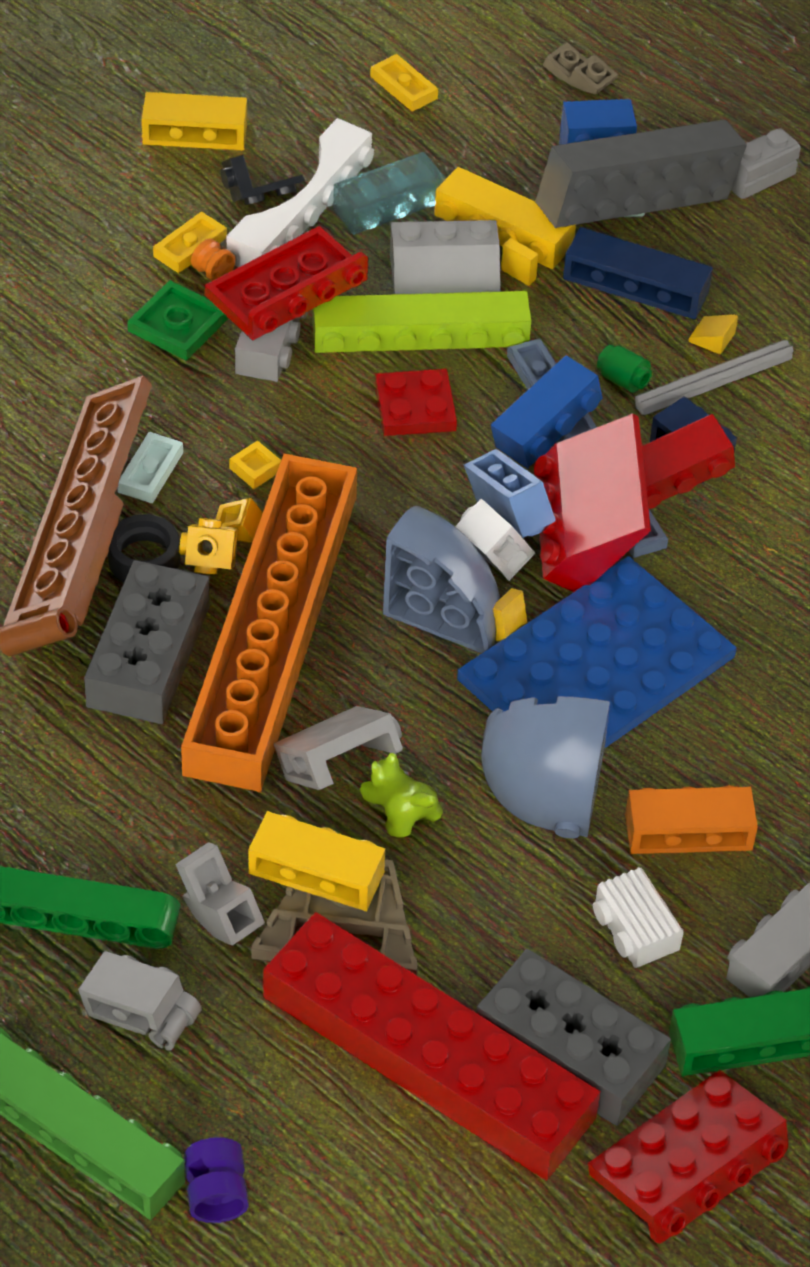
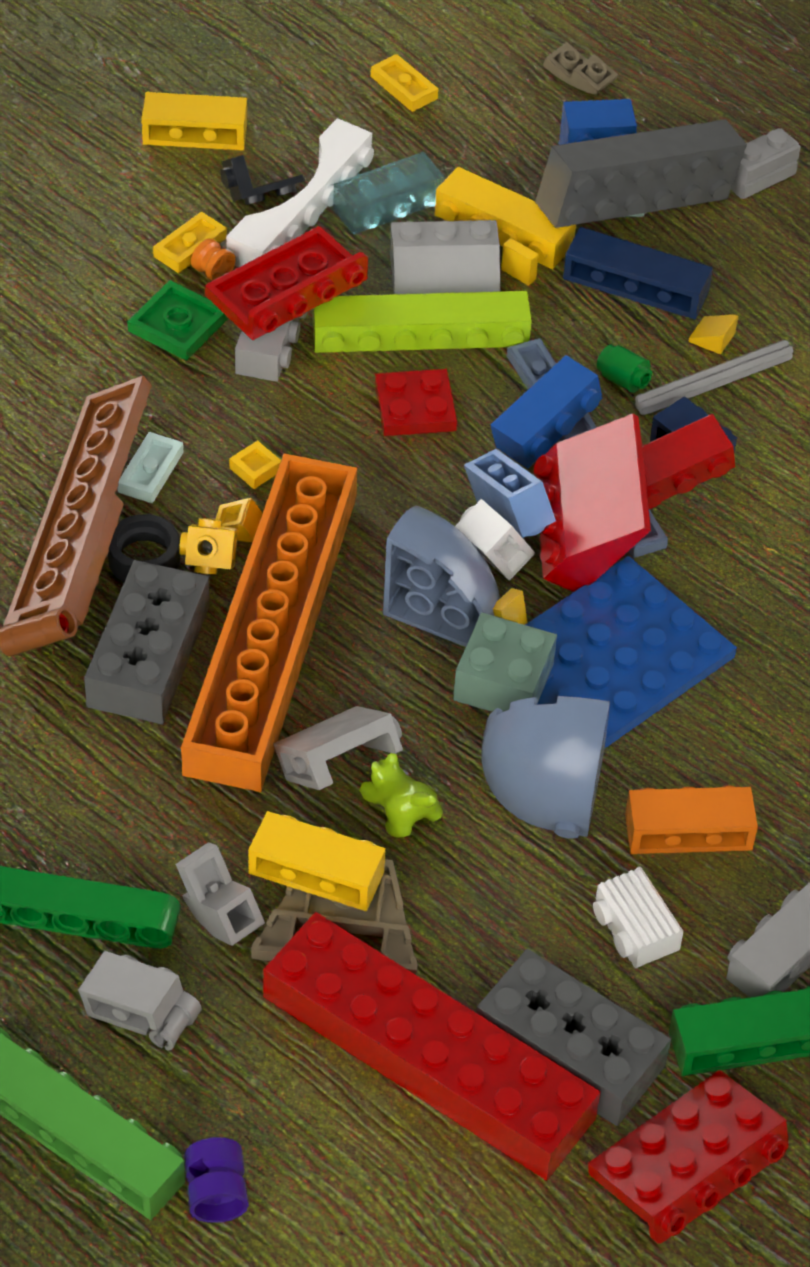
none -> sand green brick [453,612,557,712]

